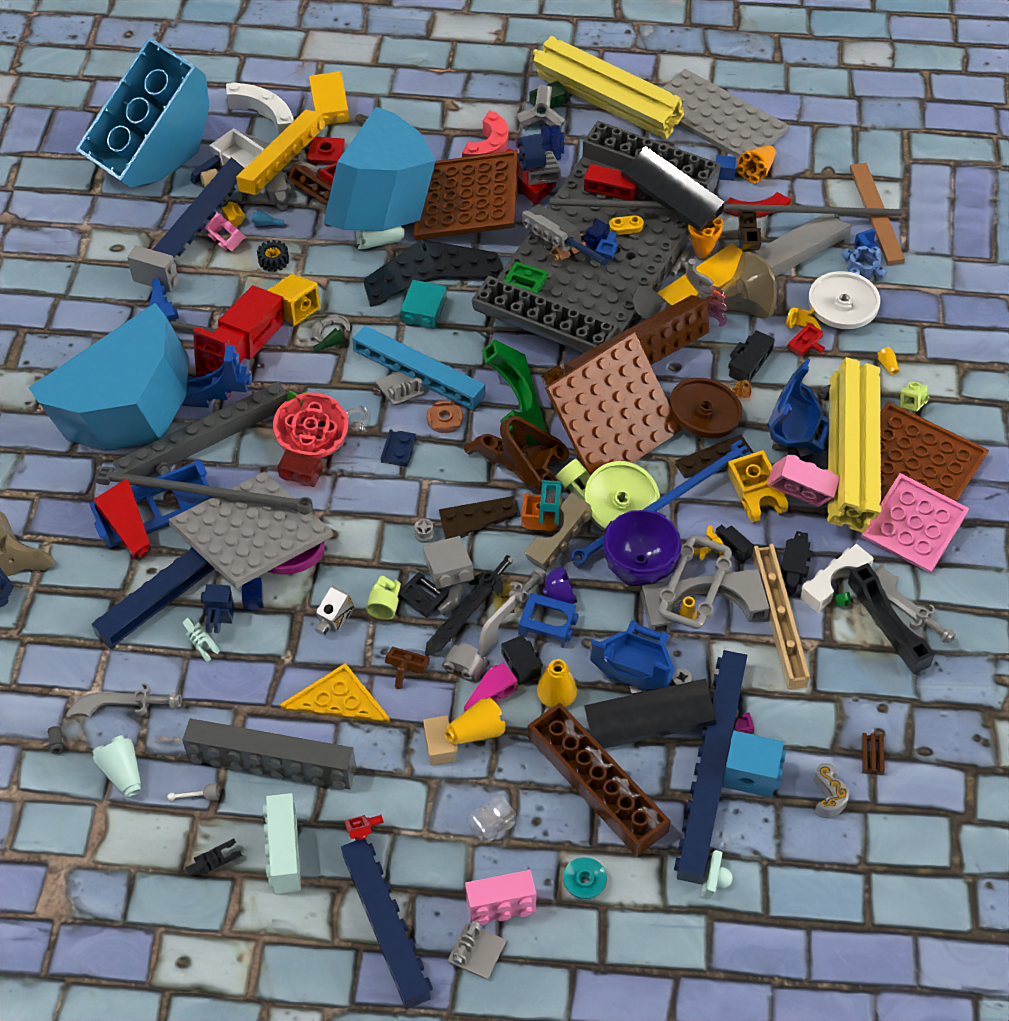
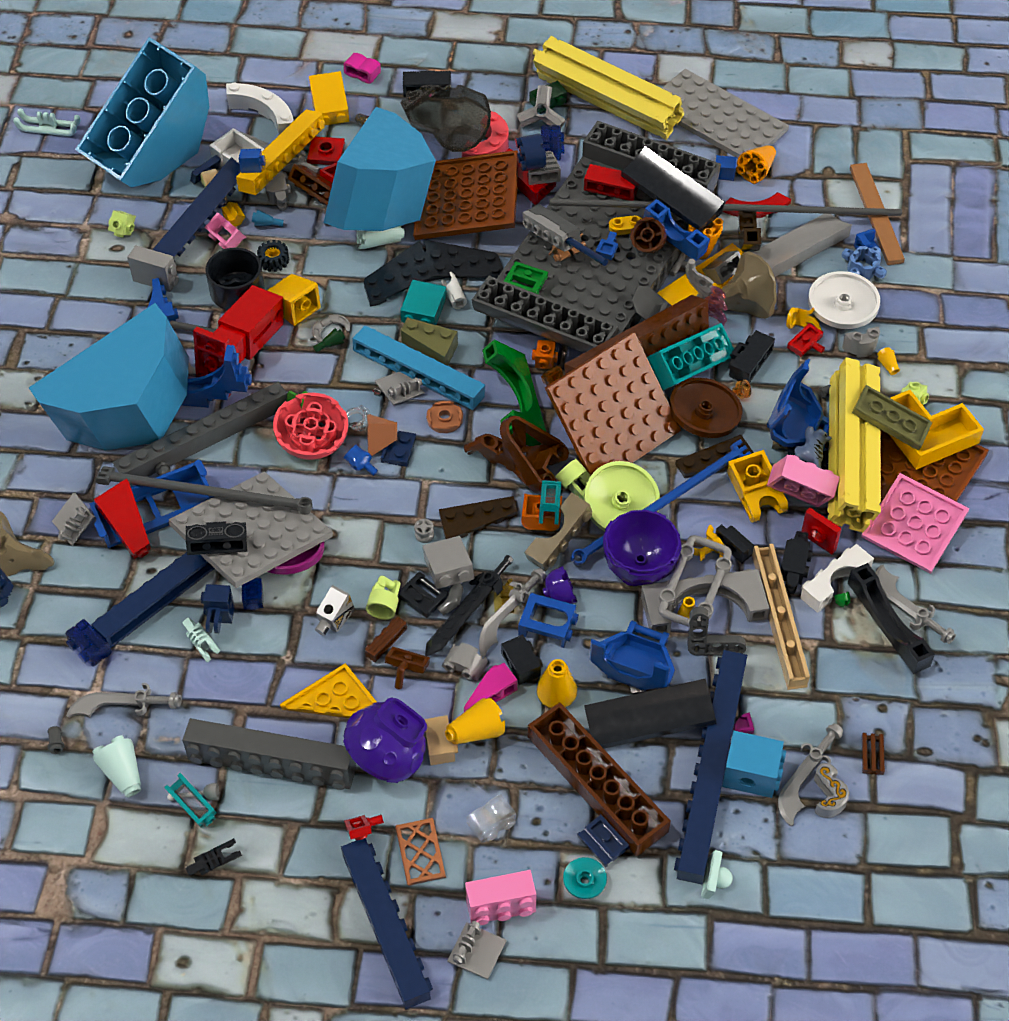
light aqua brick [263,793,301,894] -> none
clear red brick [277,449,323,487] -> none
clear blue brick [584,218,610,249] -> none
light grey wheel [671,668,692,686] -> none
none -> light aqua piece [13,108,81,137]
none -> light grey hinge [52,492,95,546]
none -> clear blue brick [65,619,112,667]
none -> yellowish green brick [108,210,136,238]
none -> teal window [164,773,217,827]
none -> black piece [186,521,247,555]
none -> black piece [205,248,265,310]
none -> blue brick [238,149,266,173]
none -> dark pink brick [343,53,381,84]
none -> dark purple rock [343,697,427,783]
none -> blue piece [344,444,378,476]
none -> reddish brown piece [365,616,407,663]
none -> nougat slope [367,414,397,456]
none -> nougat window [395,818,446,886]
none -> clear smoke windscreen [400,85,491,152]
none -> olive wedge [401,317,458,366]
none -> black piece [403,71,451,97]
none -> white piece [441,272,467,309]
none -> orange brick [532,340,558,370]
none -> dark blue plate [577,814,629,868]
none -> reddish brown cylinder [630,217,667,253]
none -> blue arch [643,199,710,261]
none -> teal slope [647,323,734,391]
none -> dark grey beam [687,606,746,655]
none -> dark grey brick [702,251,741,284]
none -> light grey sword [778,723,843,826]
none -> sand blue animal [795,426,832,469]
none -> red piece [801,508,842,555]
none -> light grey cylinder [842,327,880,358]
none -> olive tile [852,385,932,451]
none -> yellow piece [889,390,984,470]

